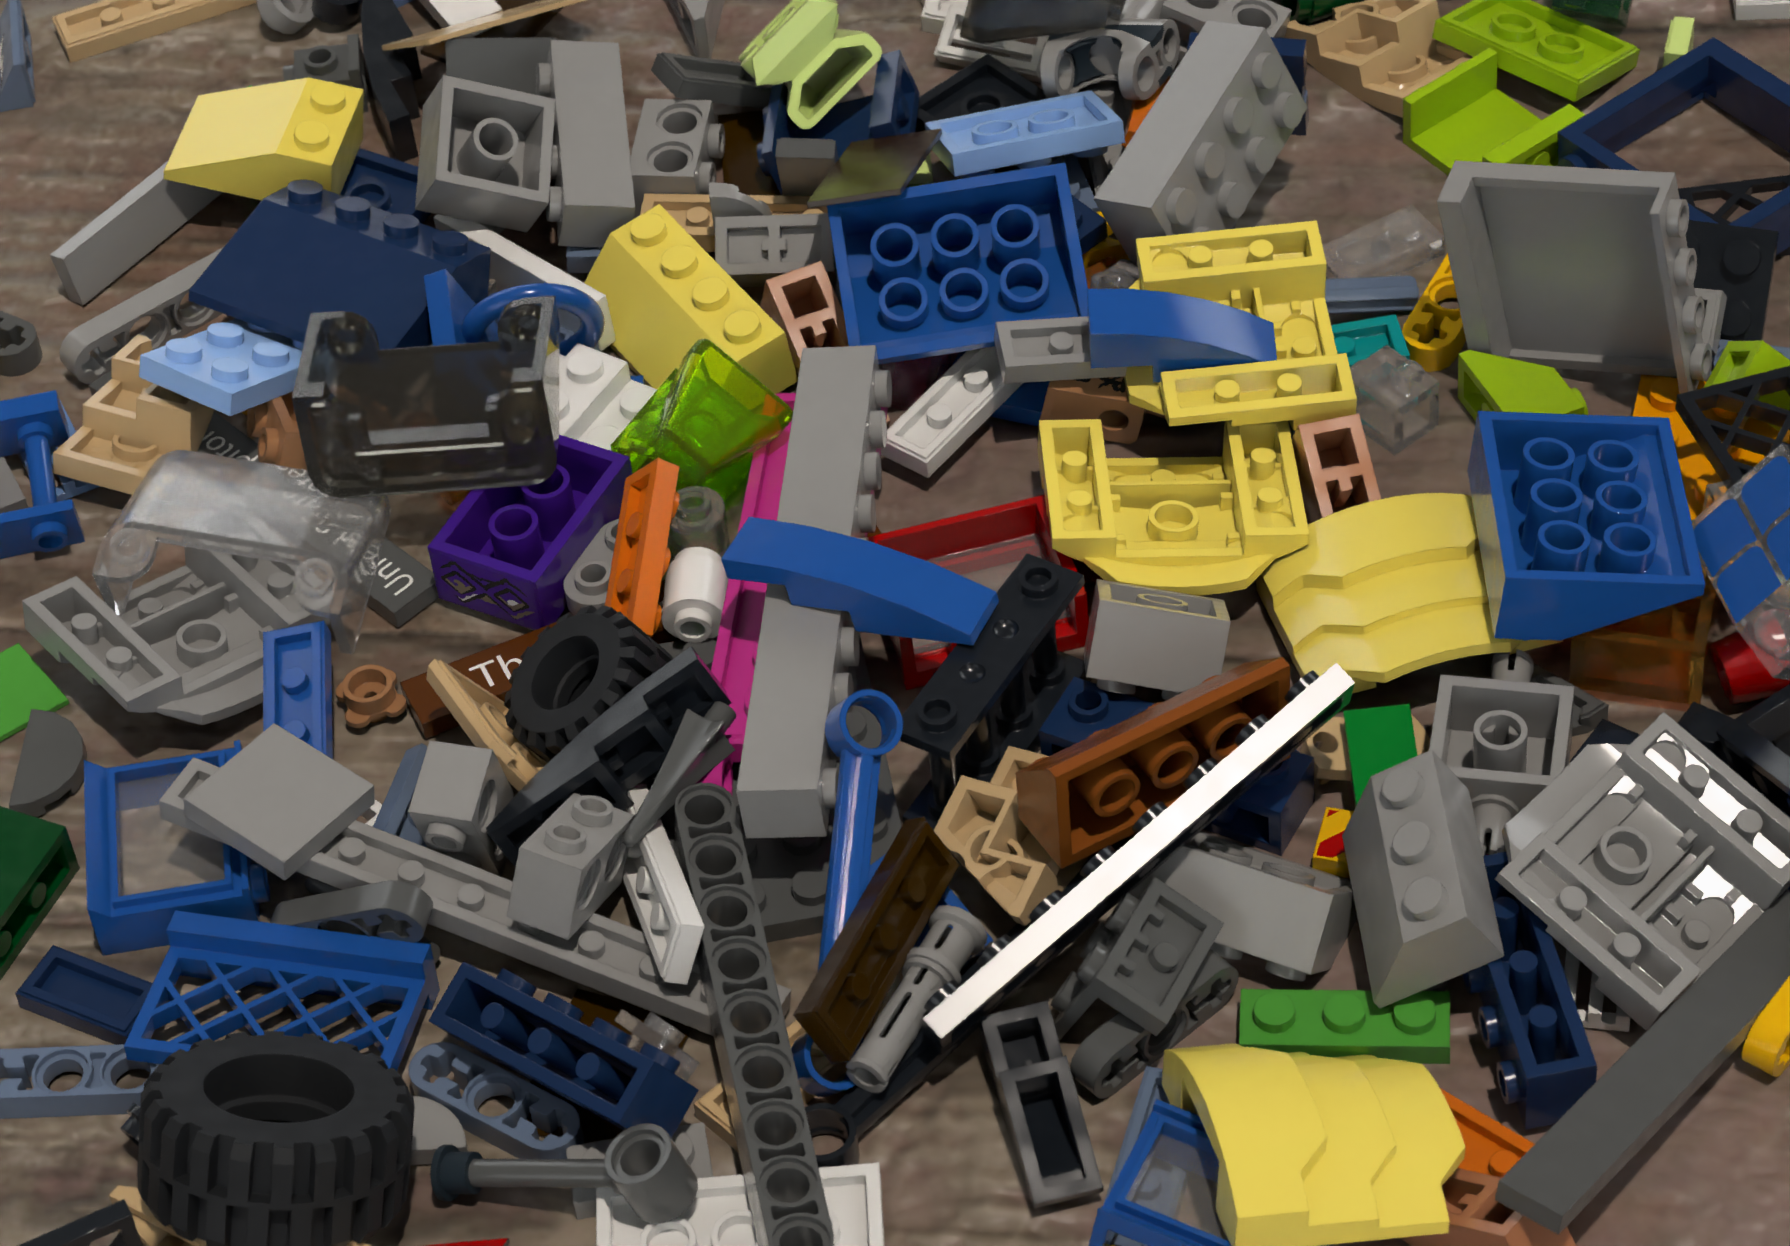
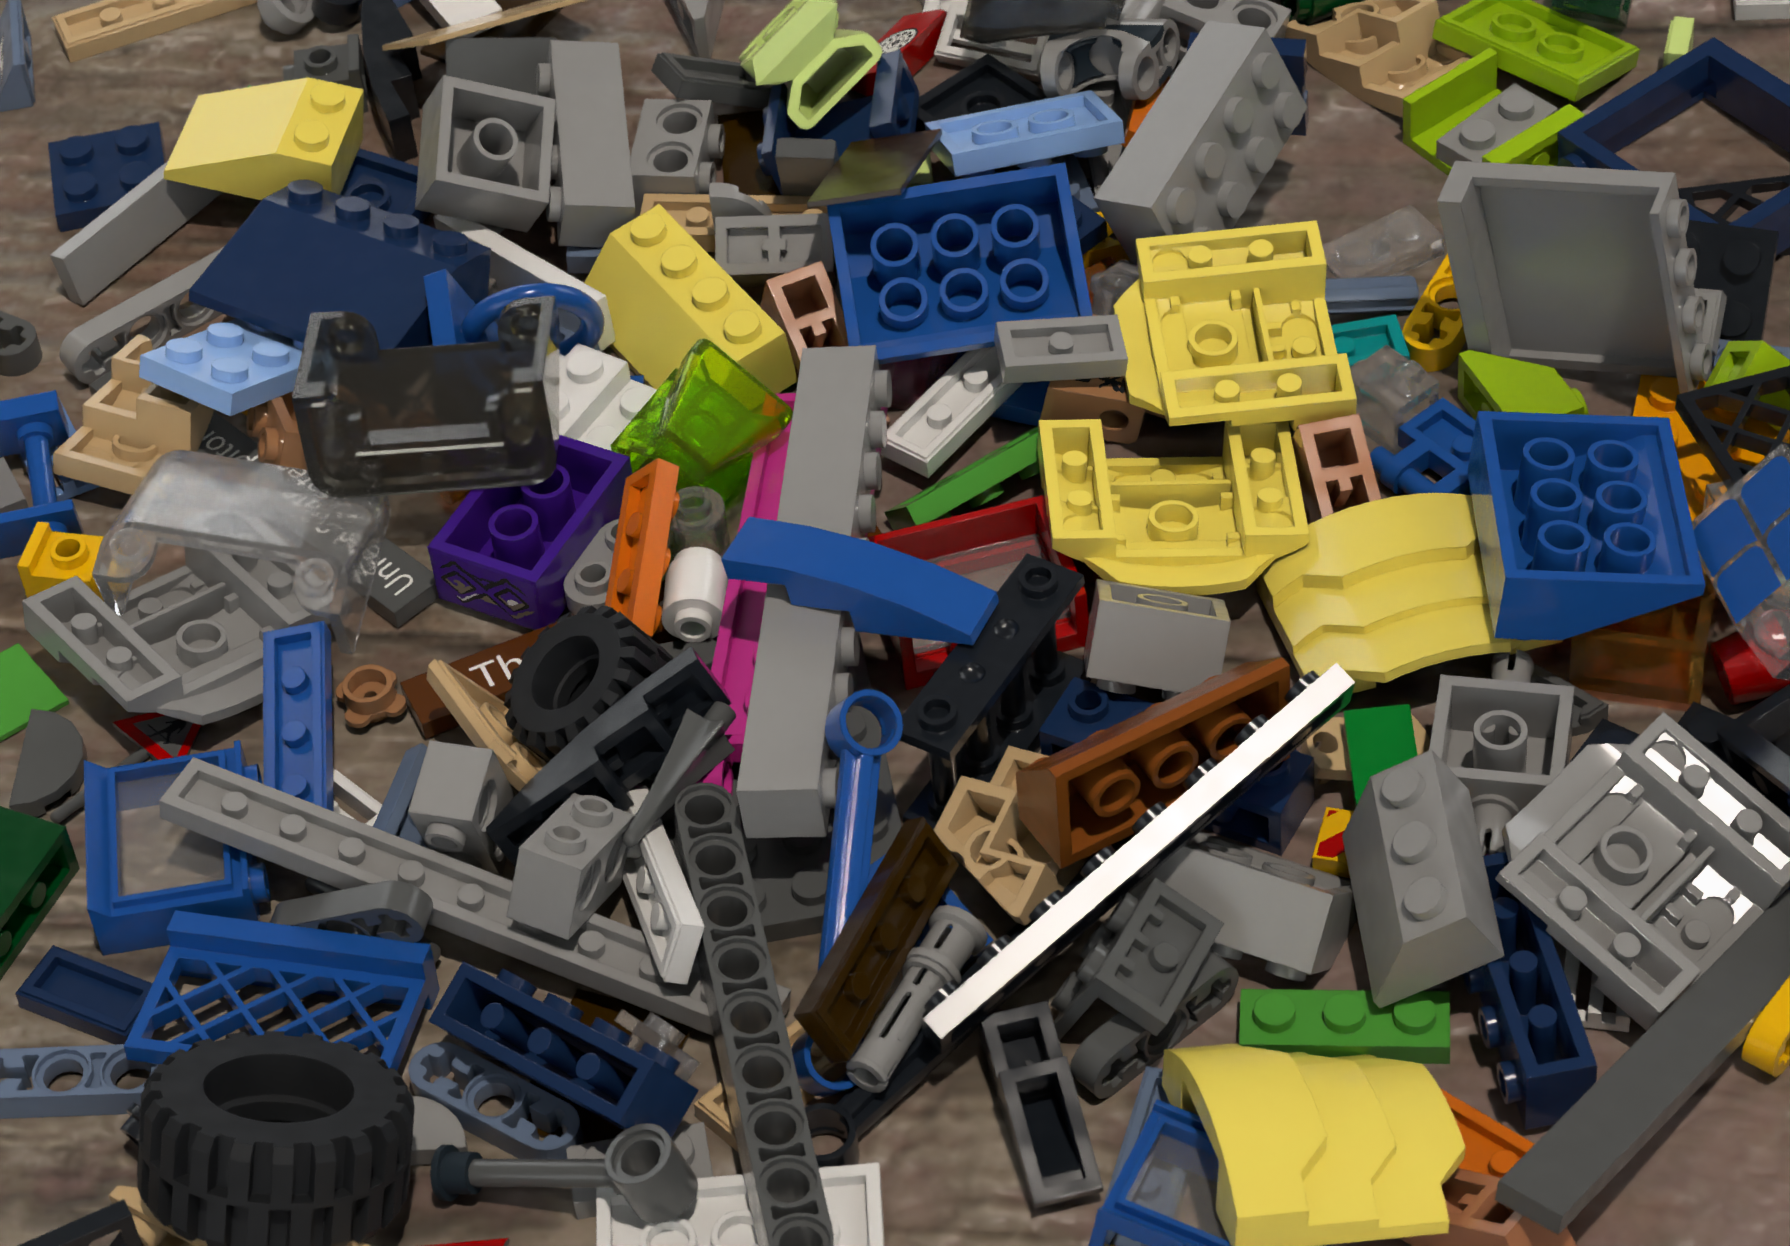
light grey tile [183,723,375,880] -> none
blue slope [1087,289,1277,382] -> none
none -> yellow brick [17,522,122,602]
none -> dark blue plate [48,122,166,232]
none -> piece [50,712,203,823]
none -> red slope [851,9,947,96]
none -> bright green plate [884,427,1040,531]
none -> blue plate [1370,397,1476,496]
none -> light grey plate [1436,83,1558,167]

